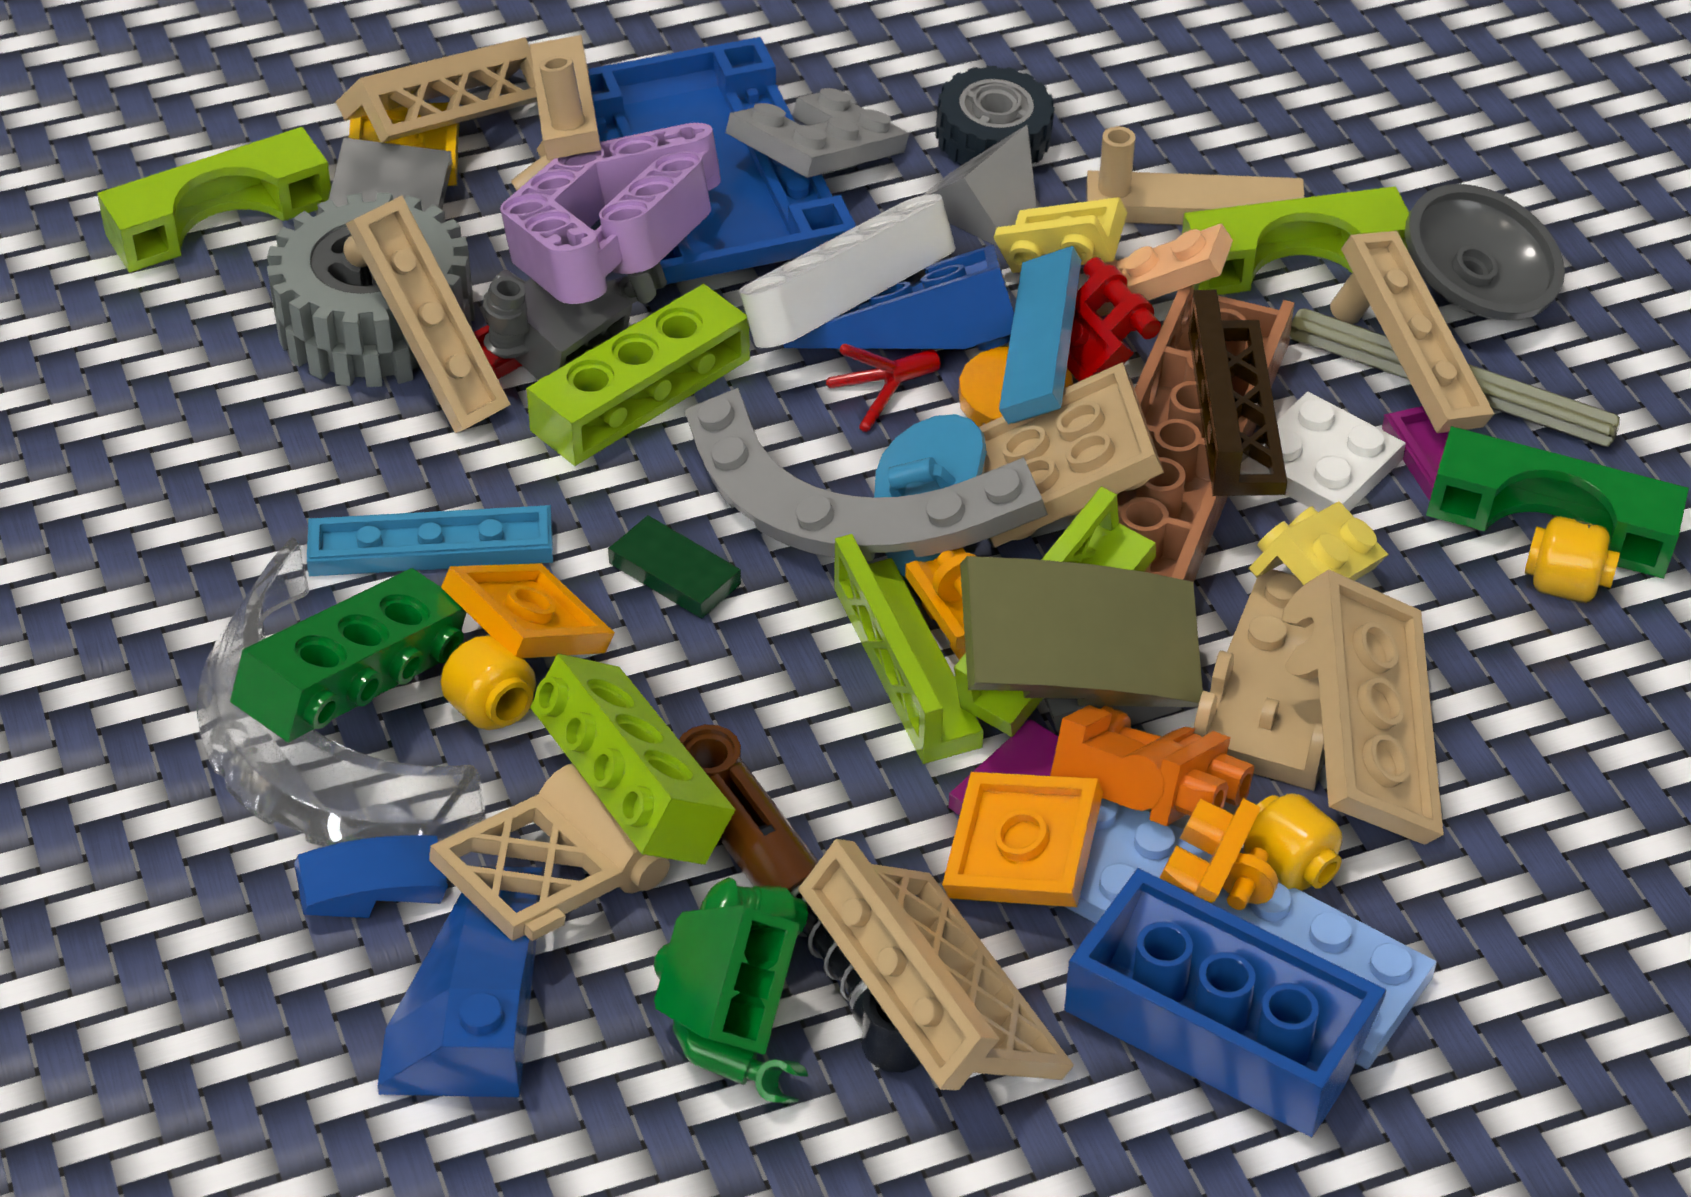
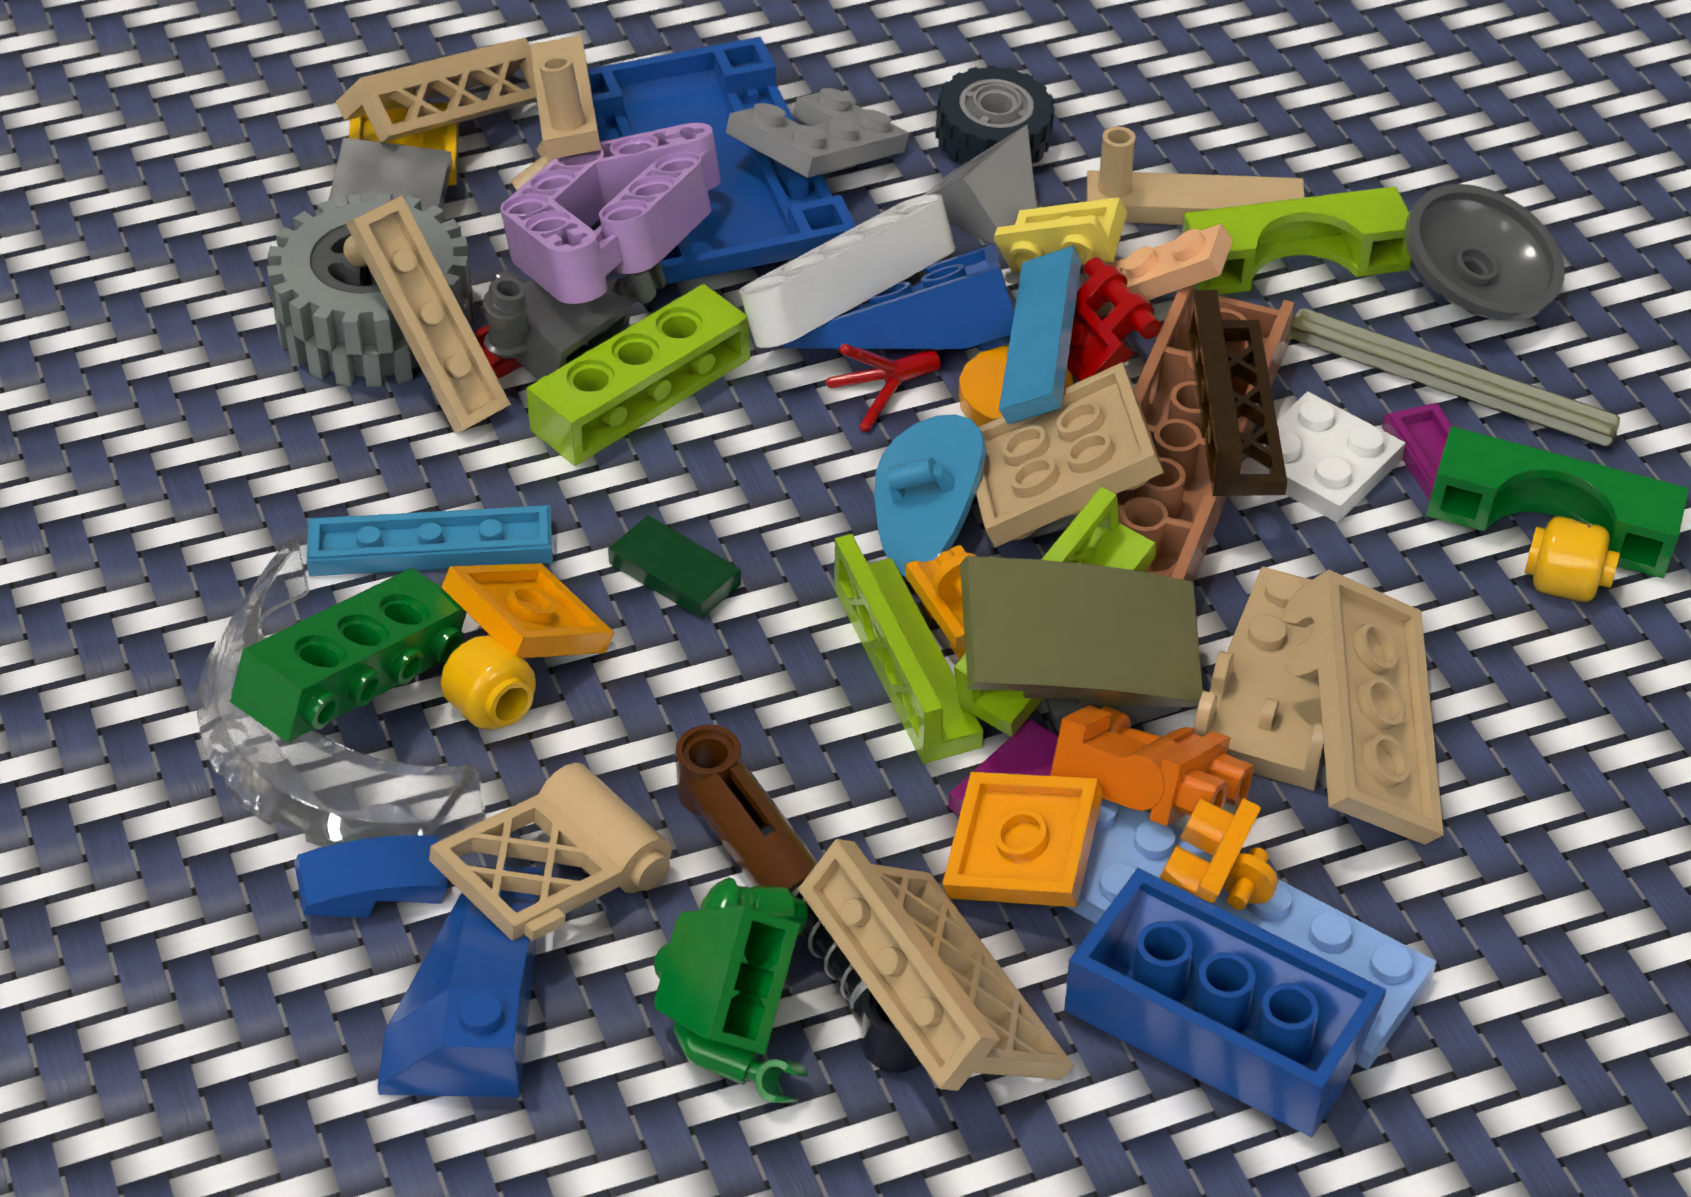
lime arch [97,127,331,273] -> none
lime brick [530,653,735,865] -> none
light grey plate [684,388,1048,561] -> none
yellow head [1243,794,1342,891] -> none
light yellow bracket [1248,501,1388,585] -> none
tan piece [1330,231,1494,433] -> none

